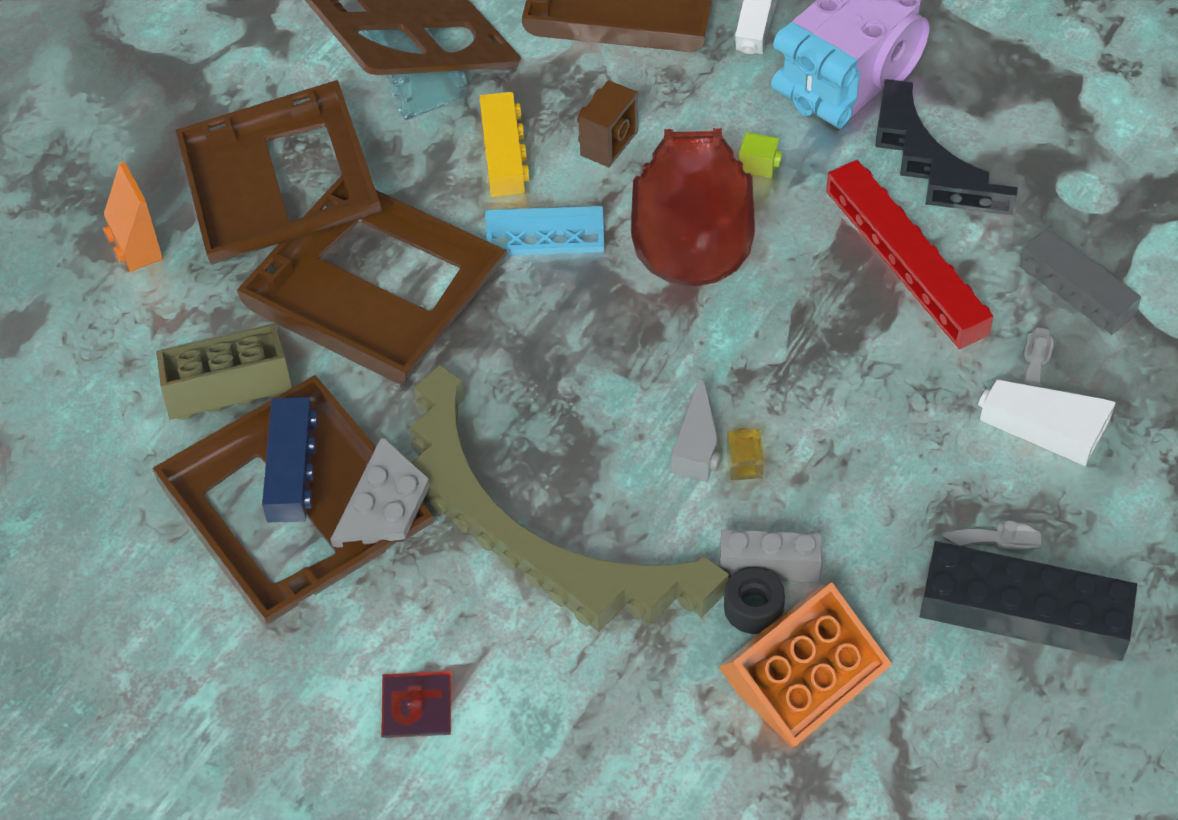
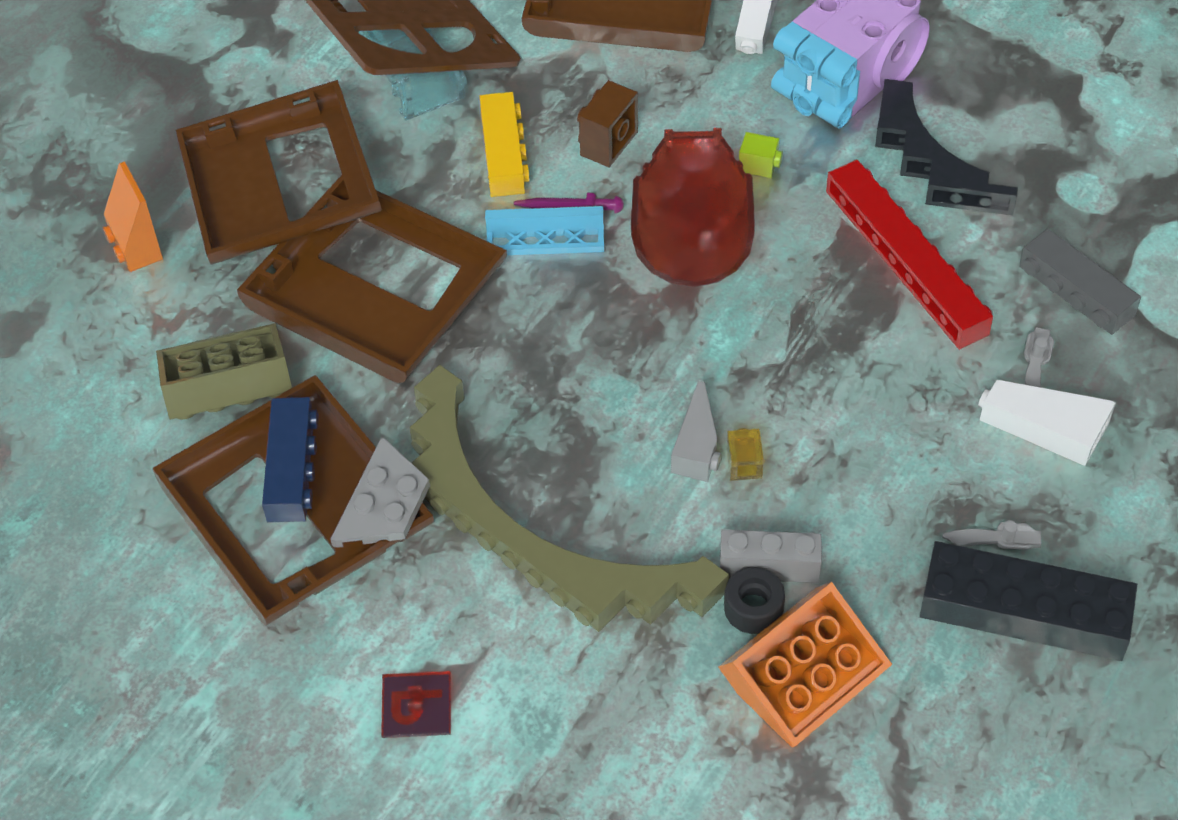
none -> magenta sword [513,192,624,213]

